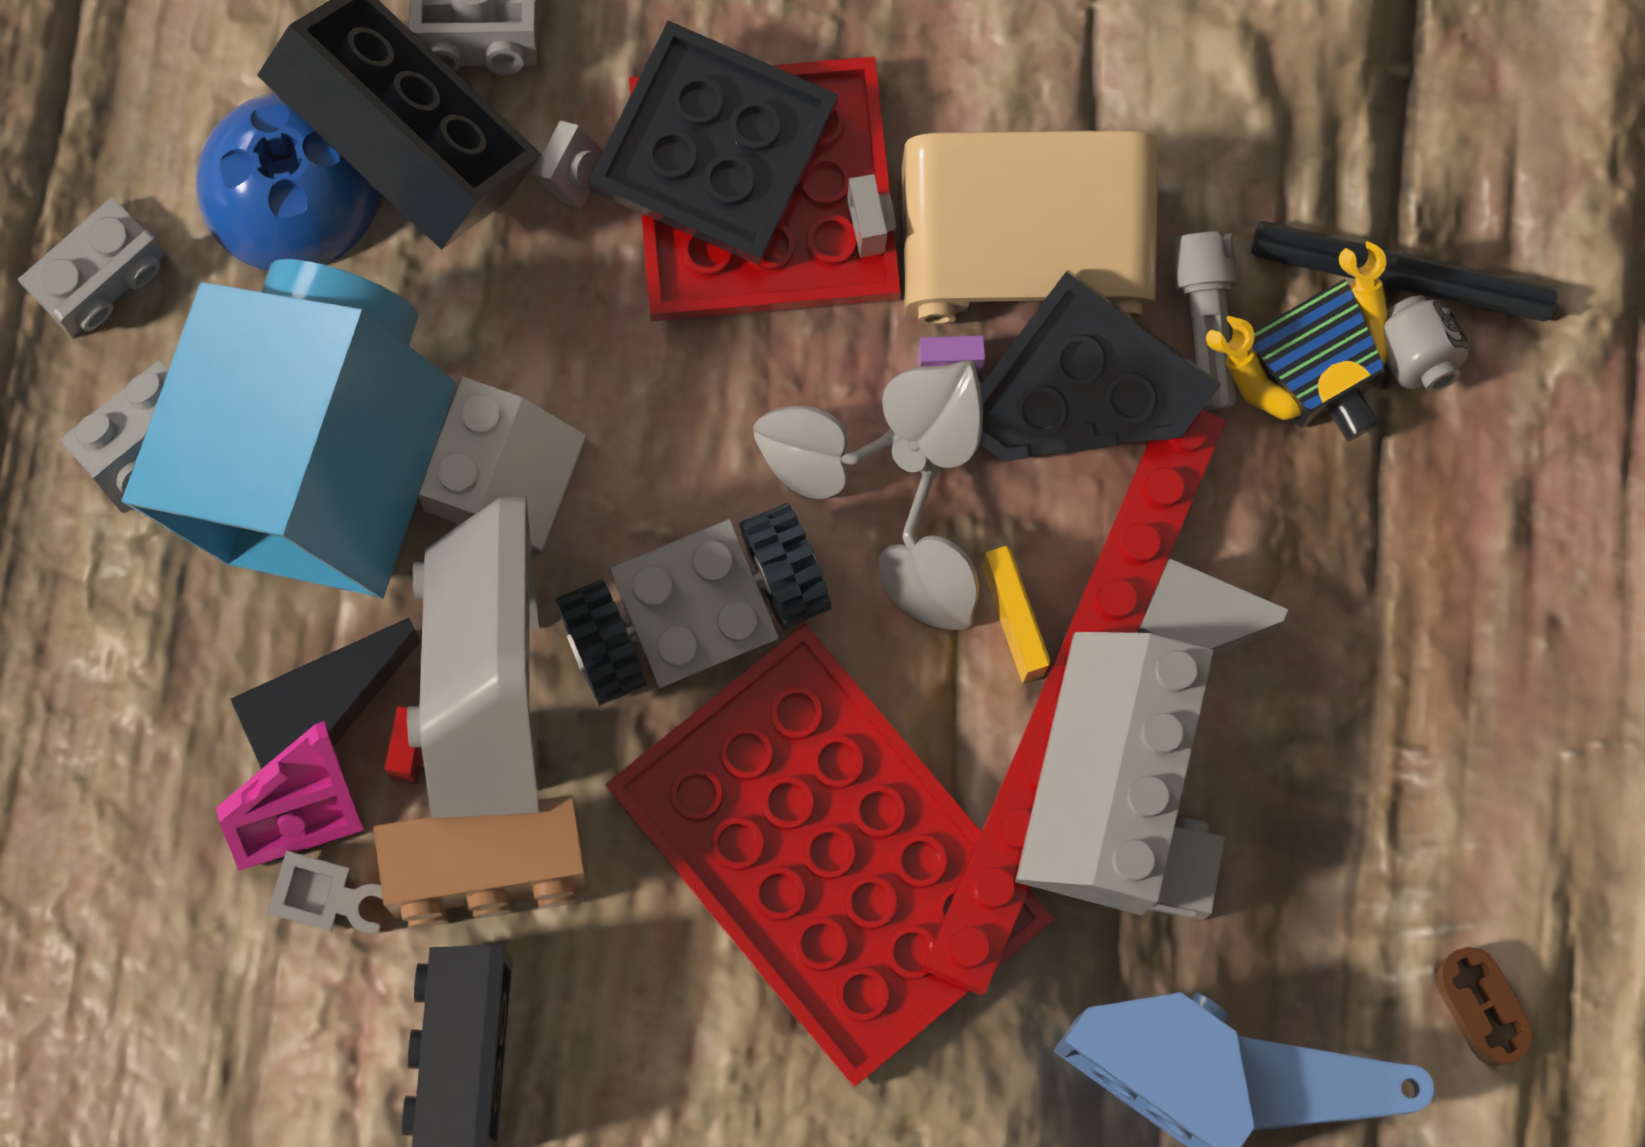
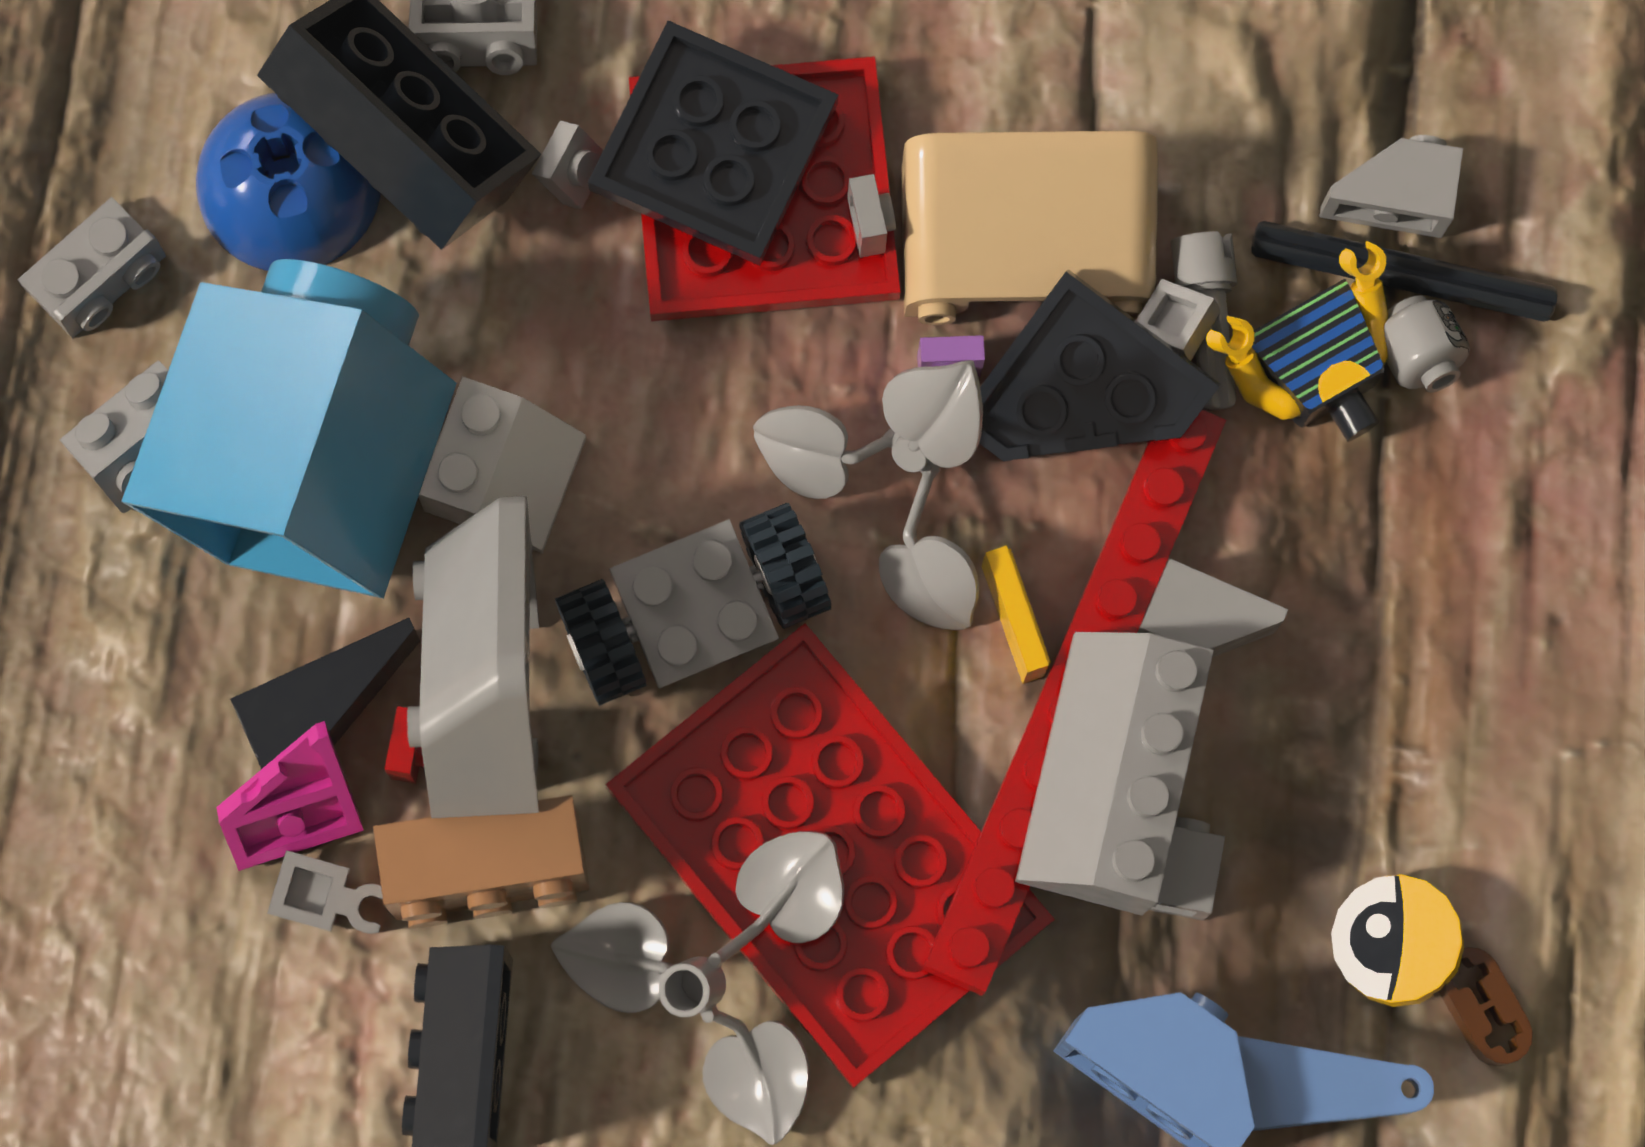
none -> light grey plant [551,831,844,1145]
none -> light grey plate [1137,279,1221,361]
none -> light grey slope [1319,135,1463,238]
none -> tile [1331,874,1465,1007]

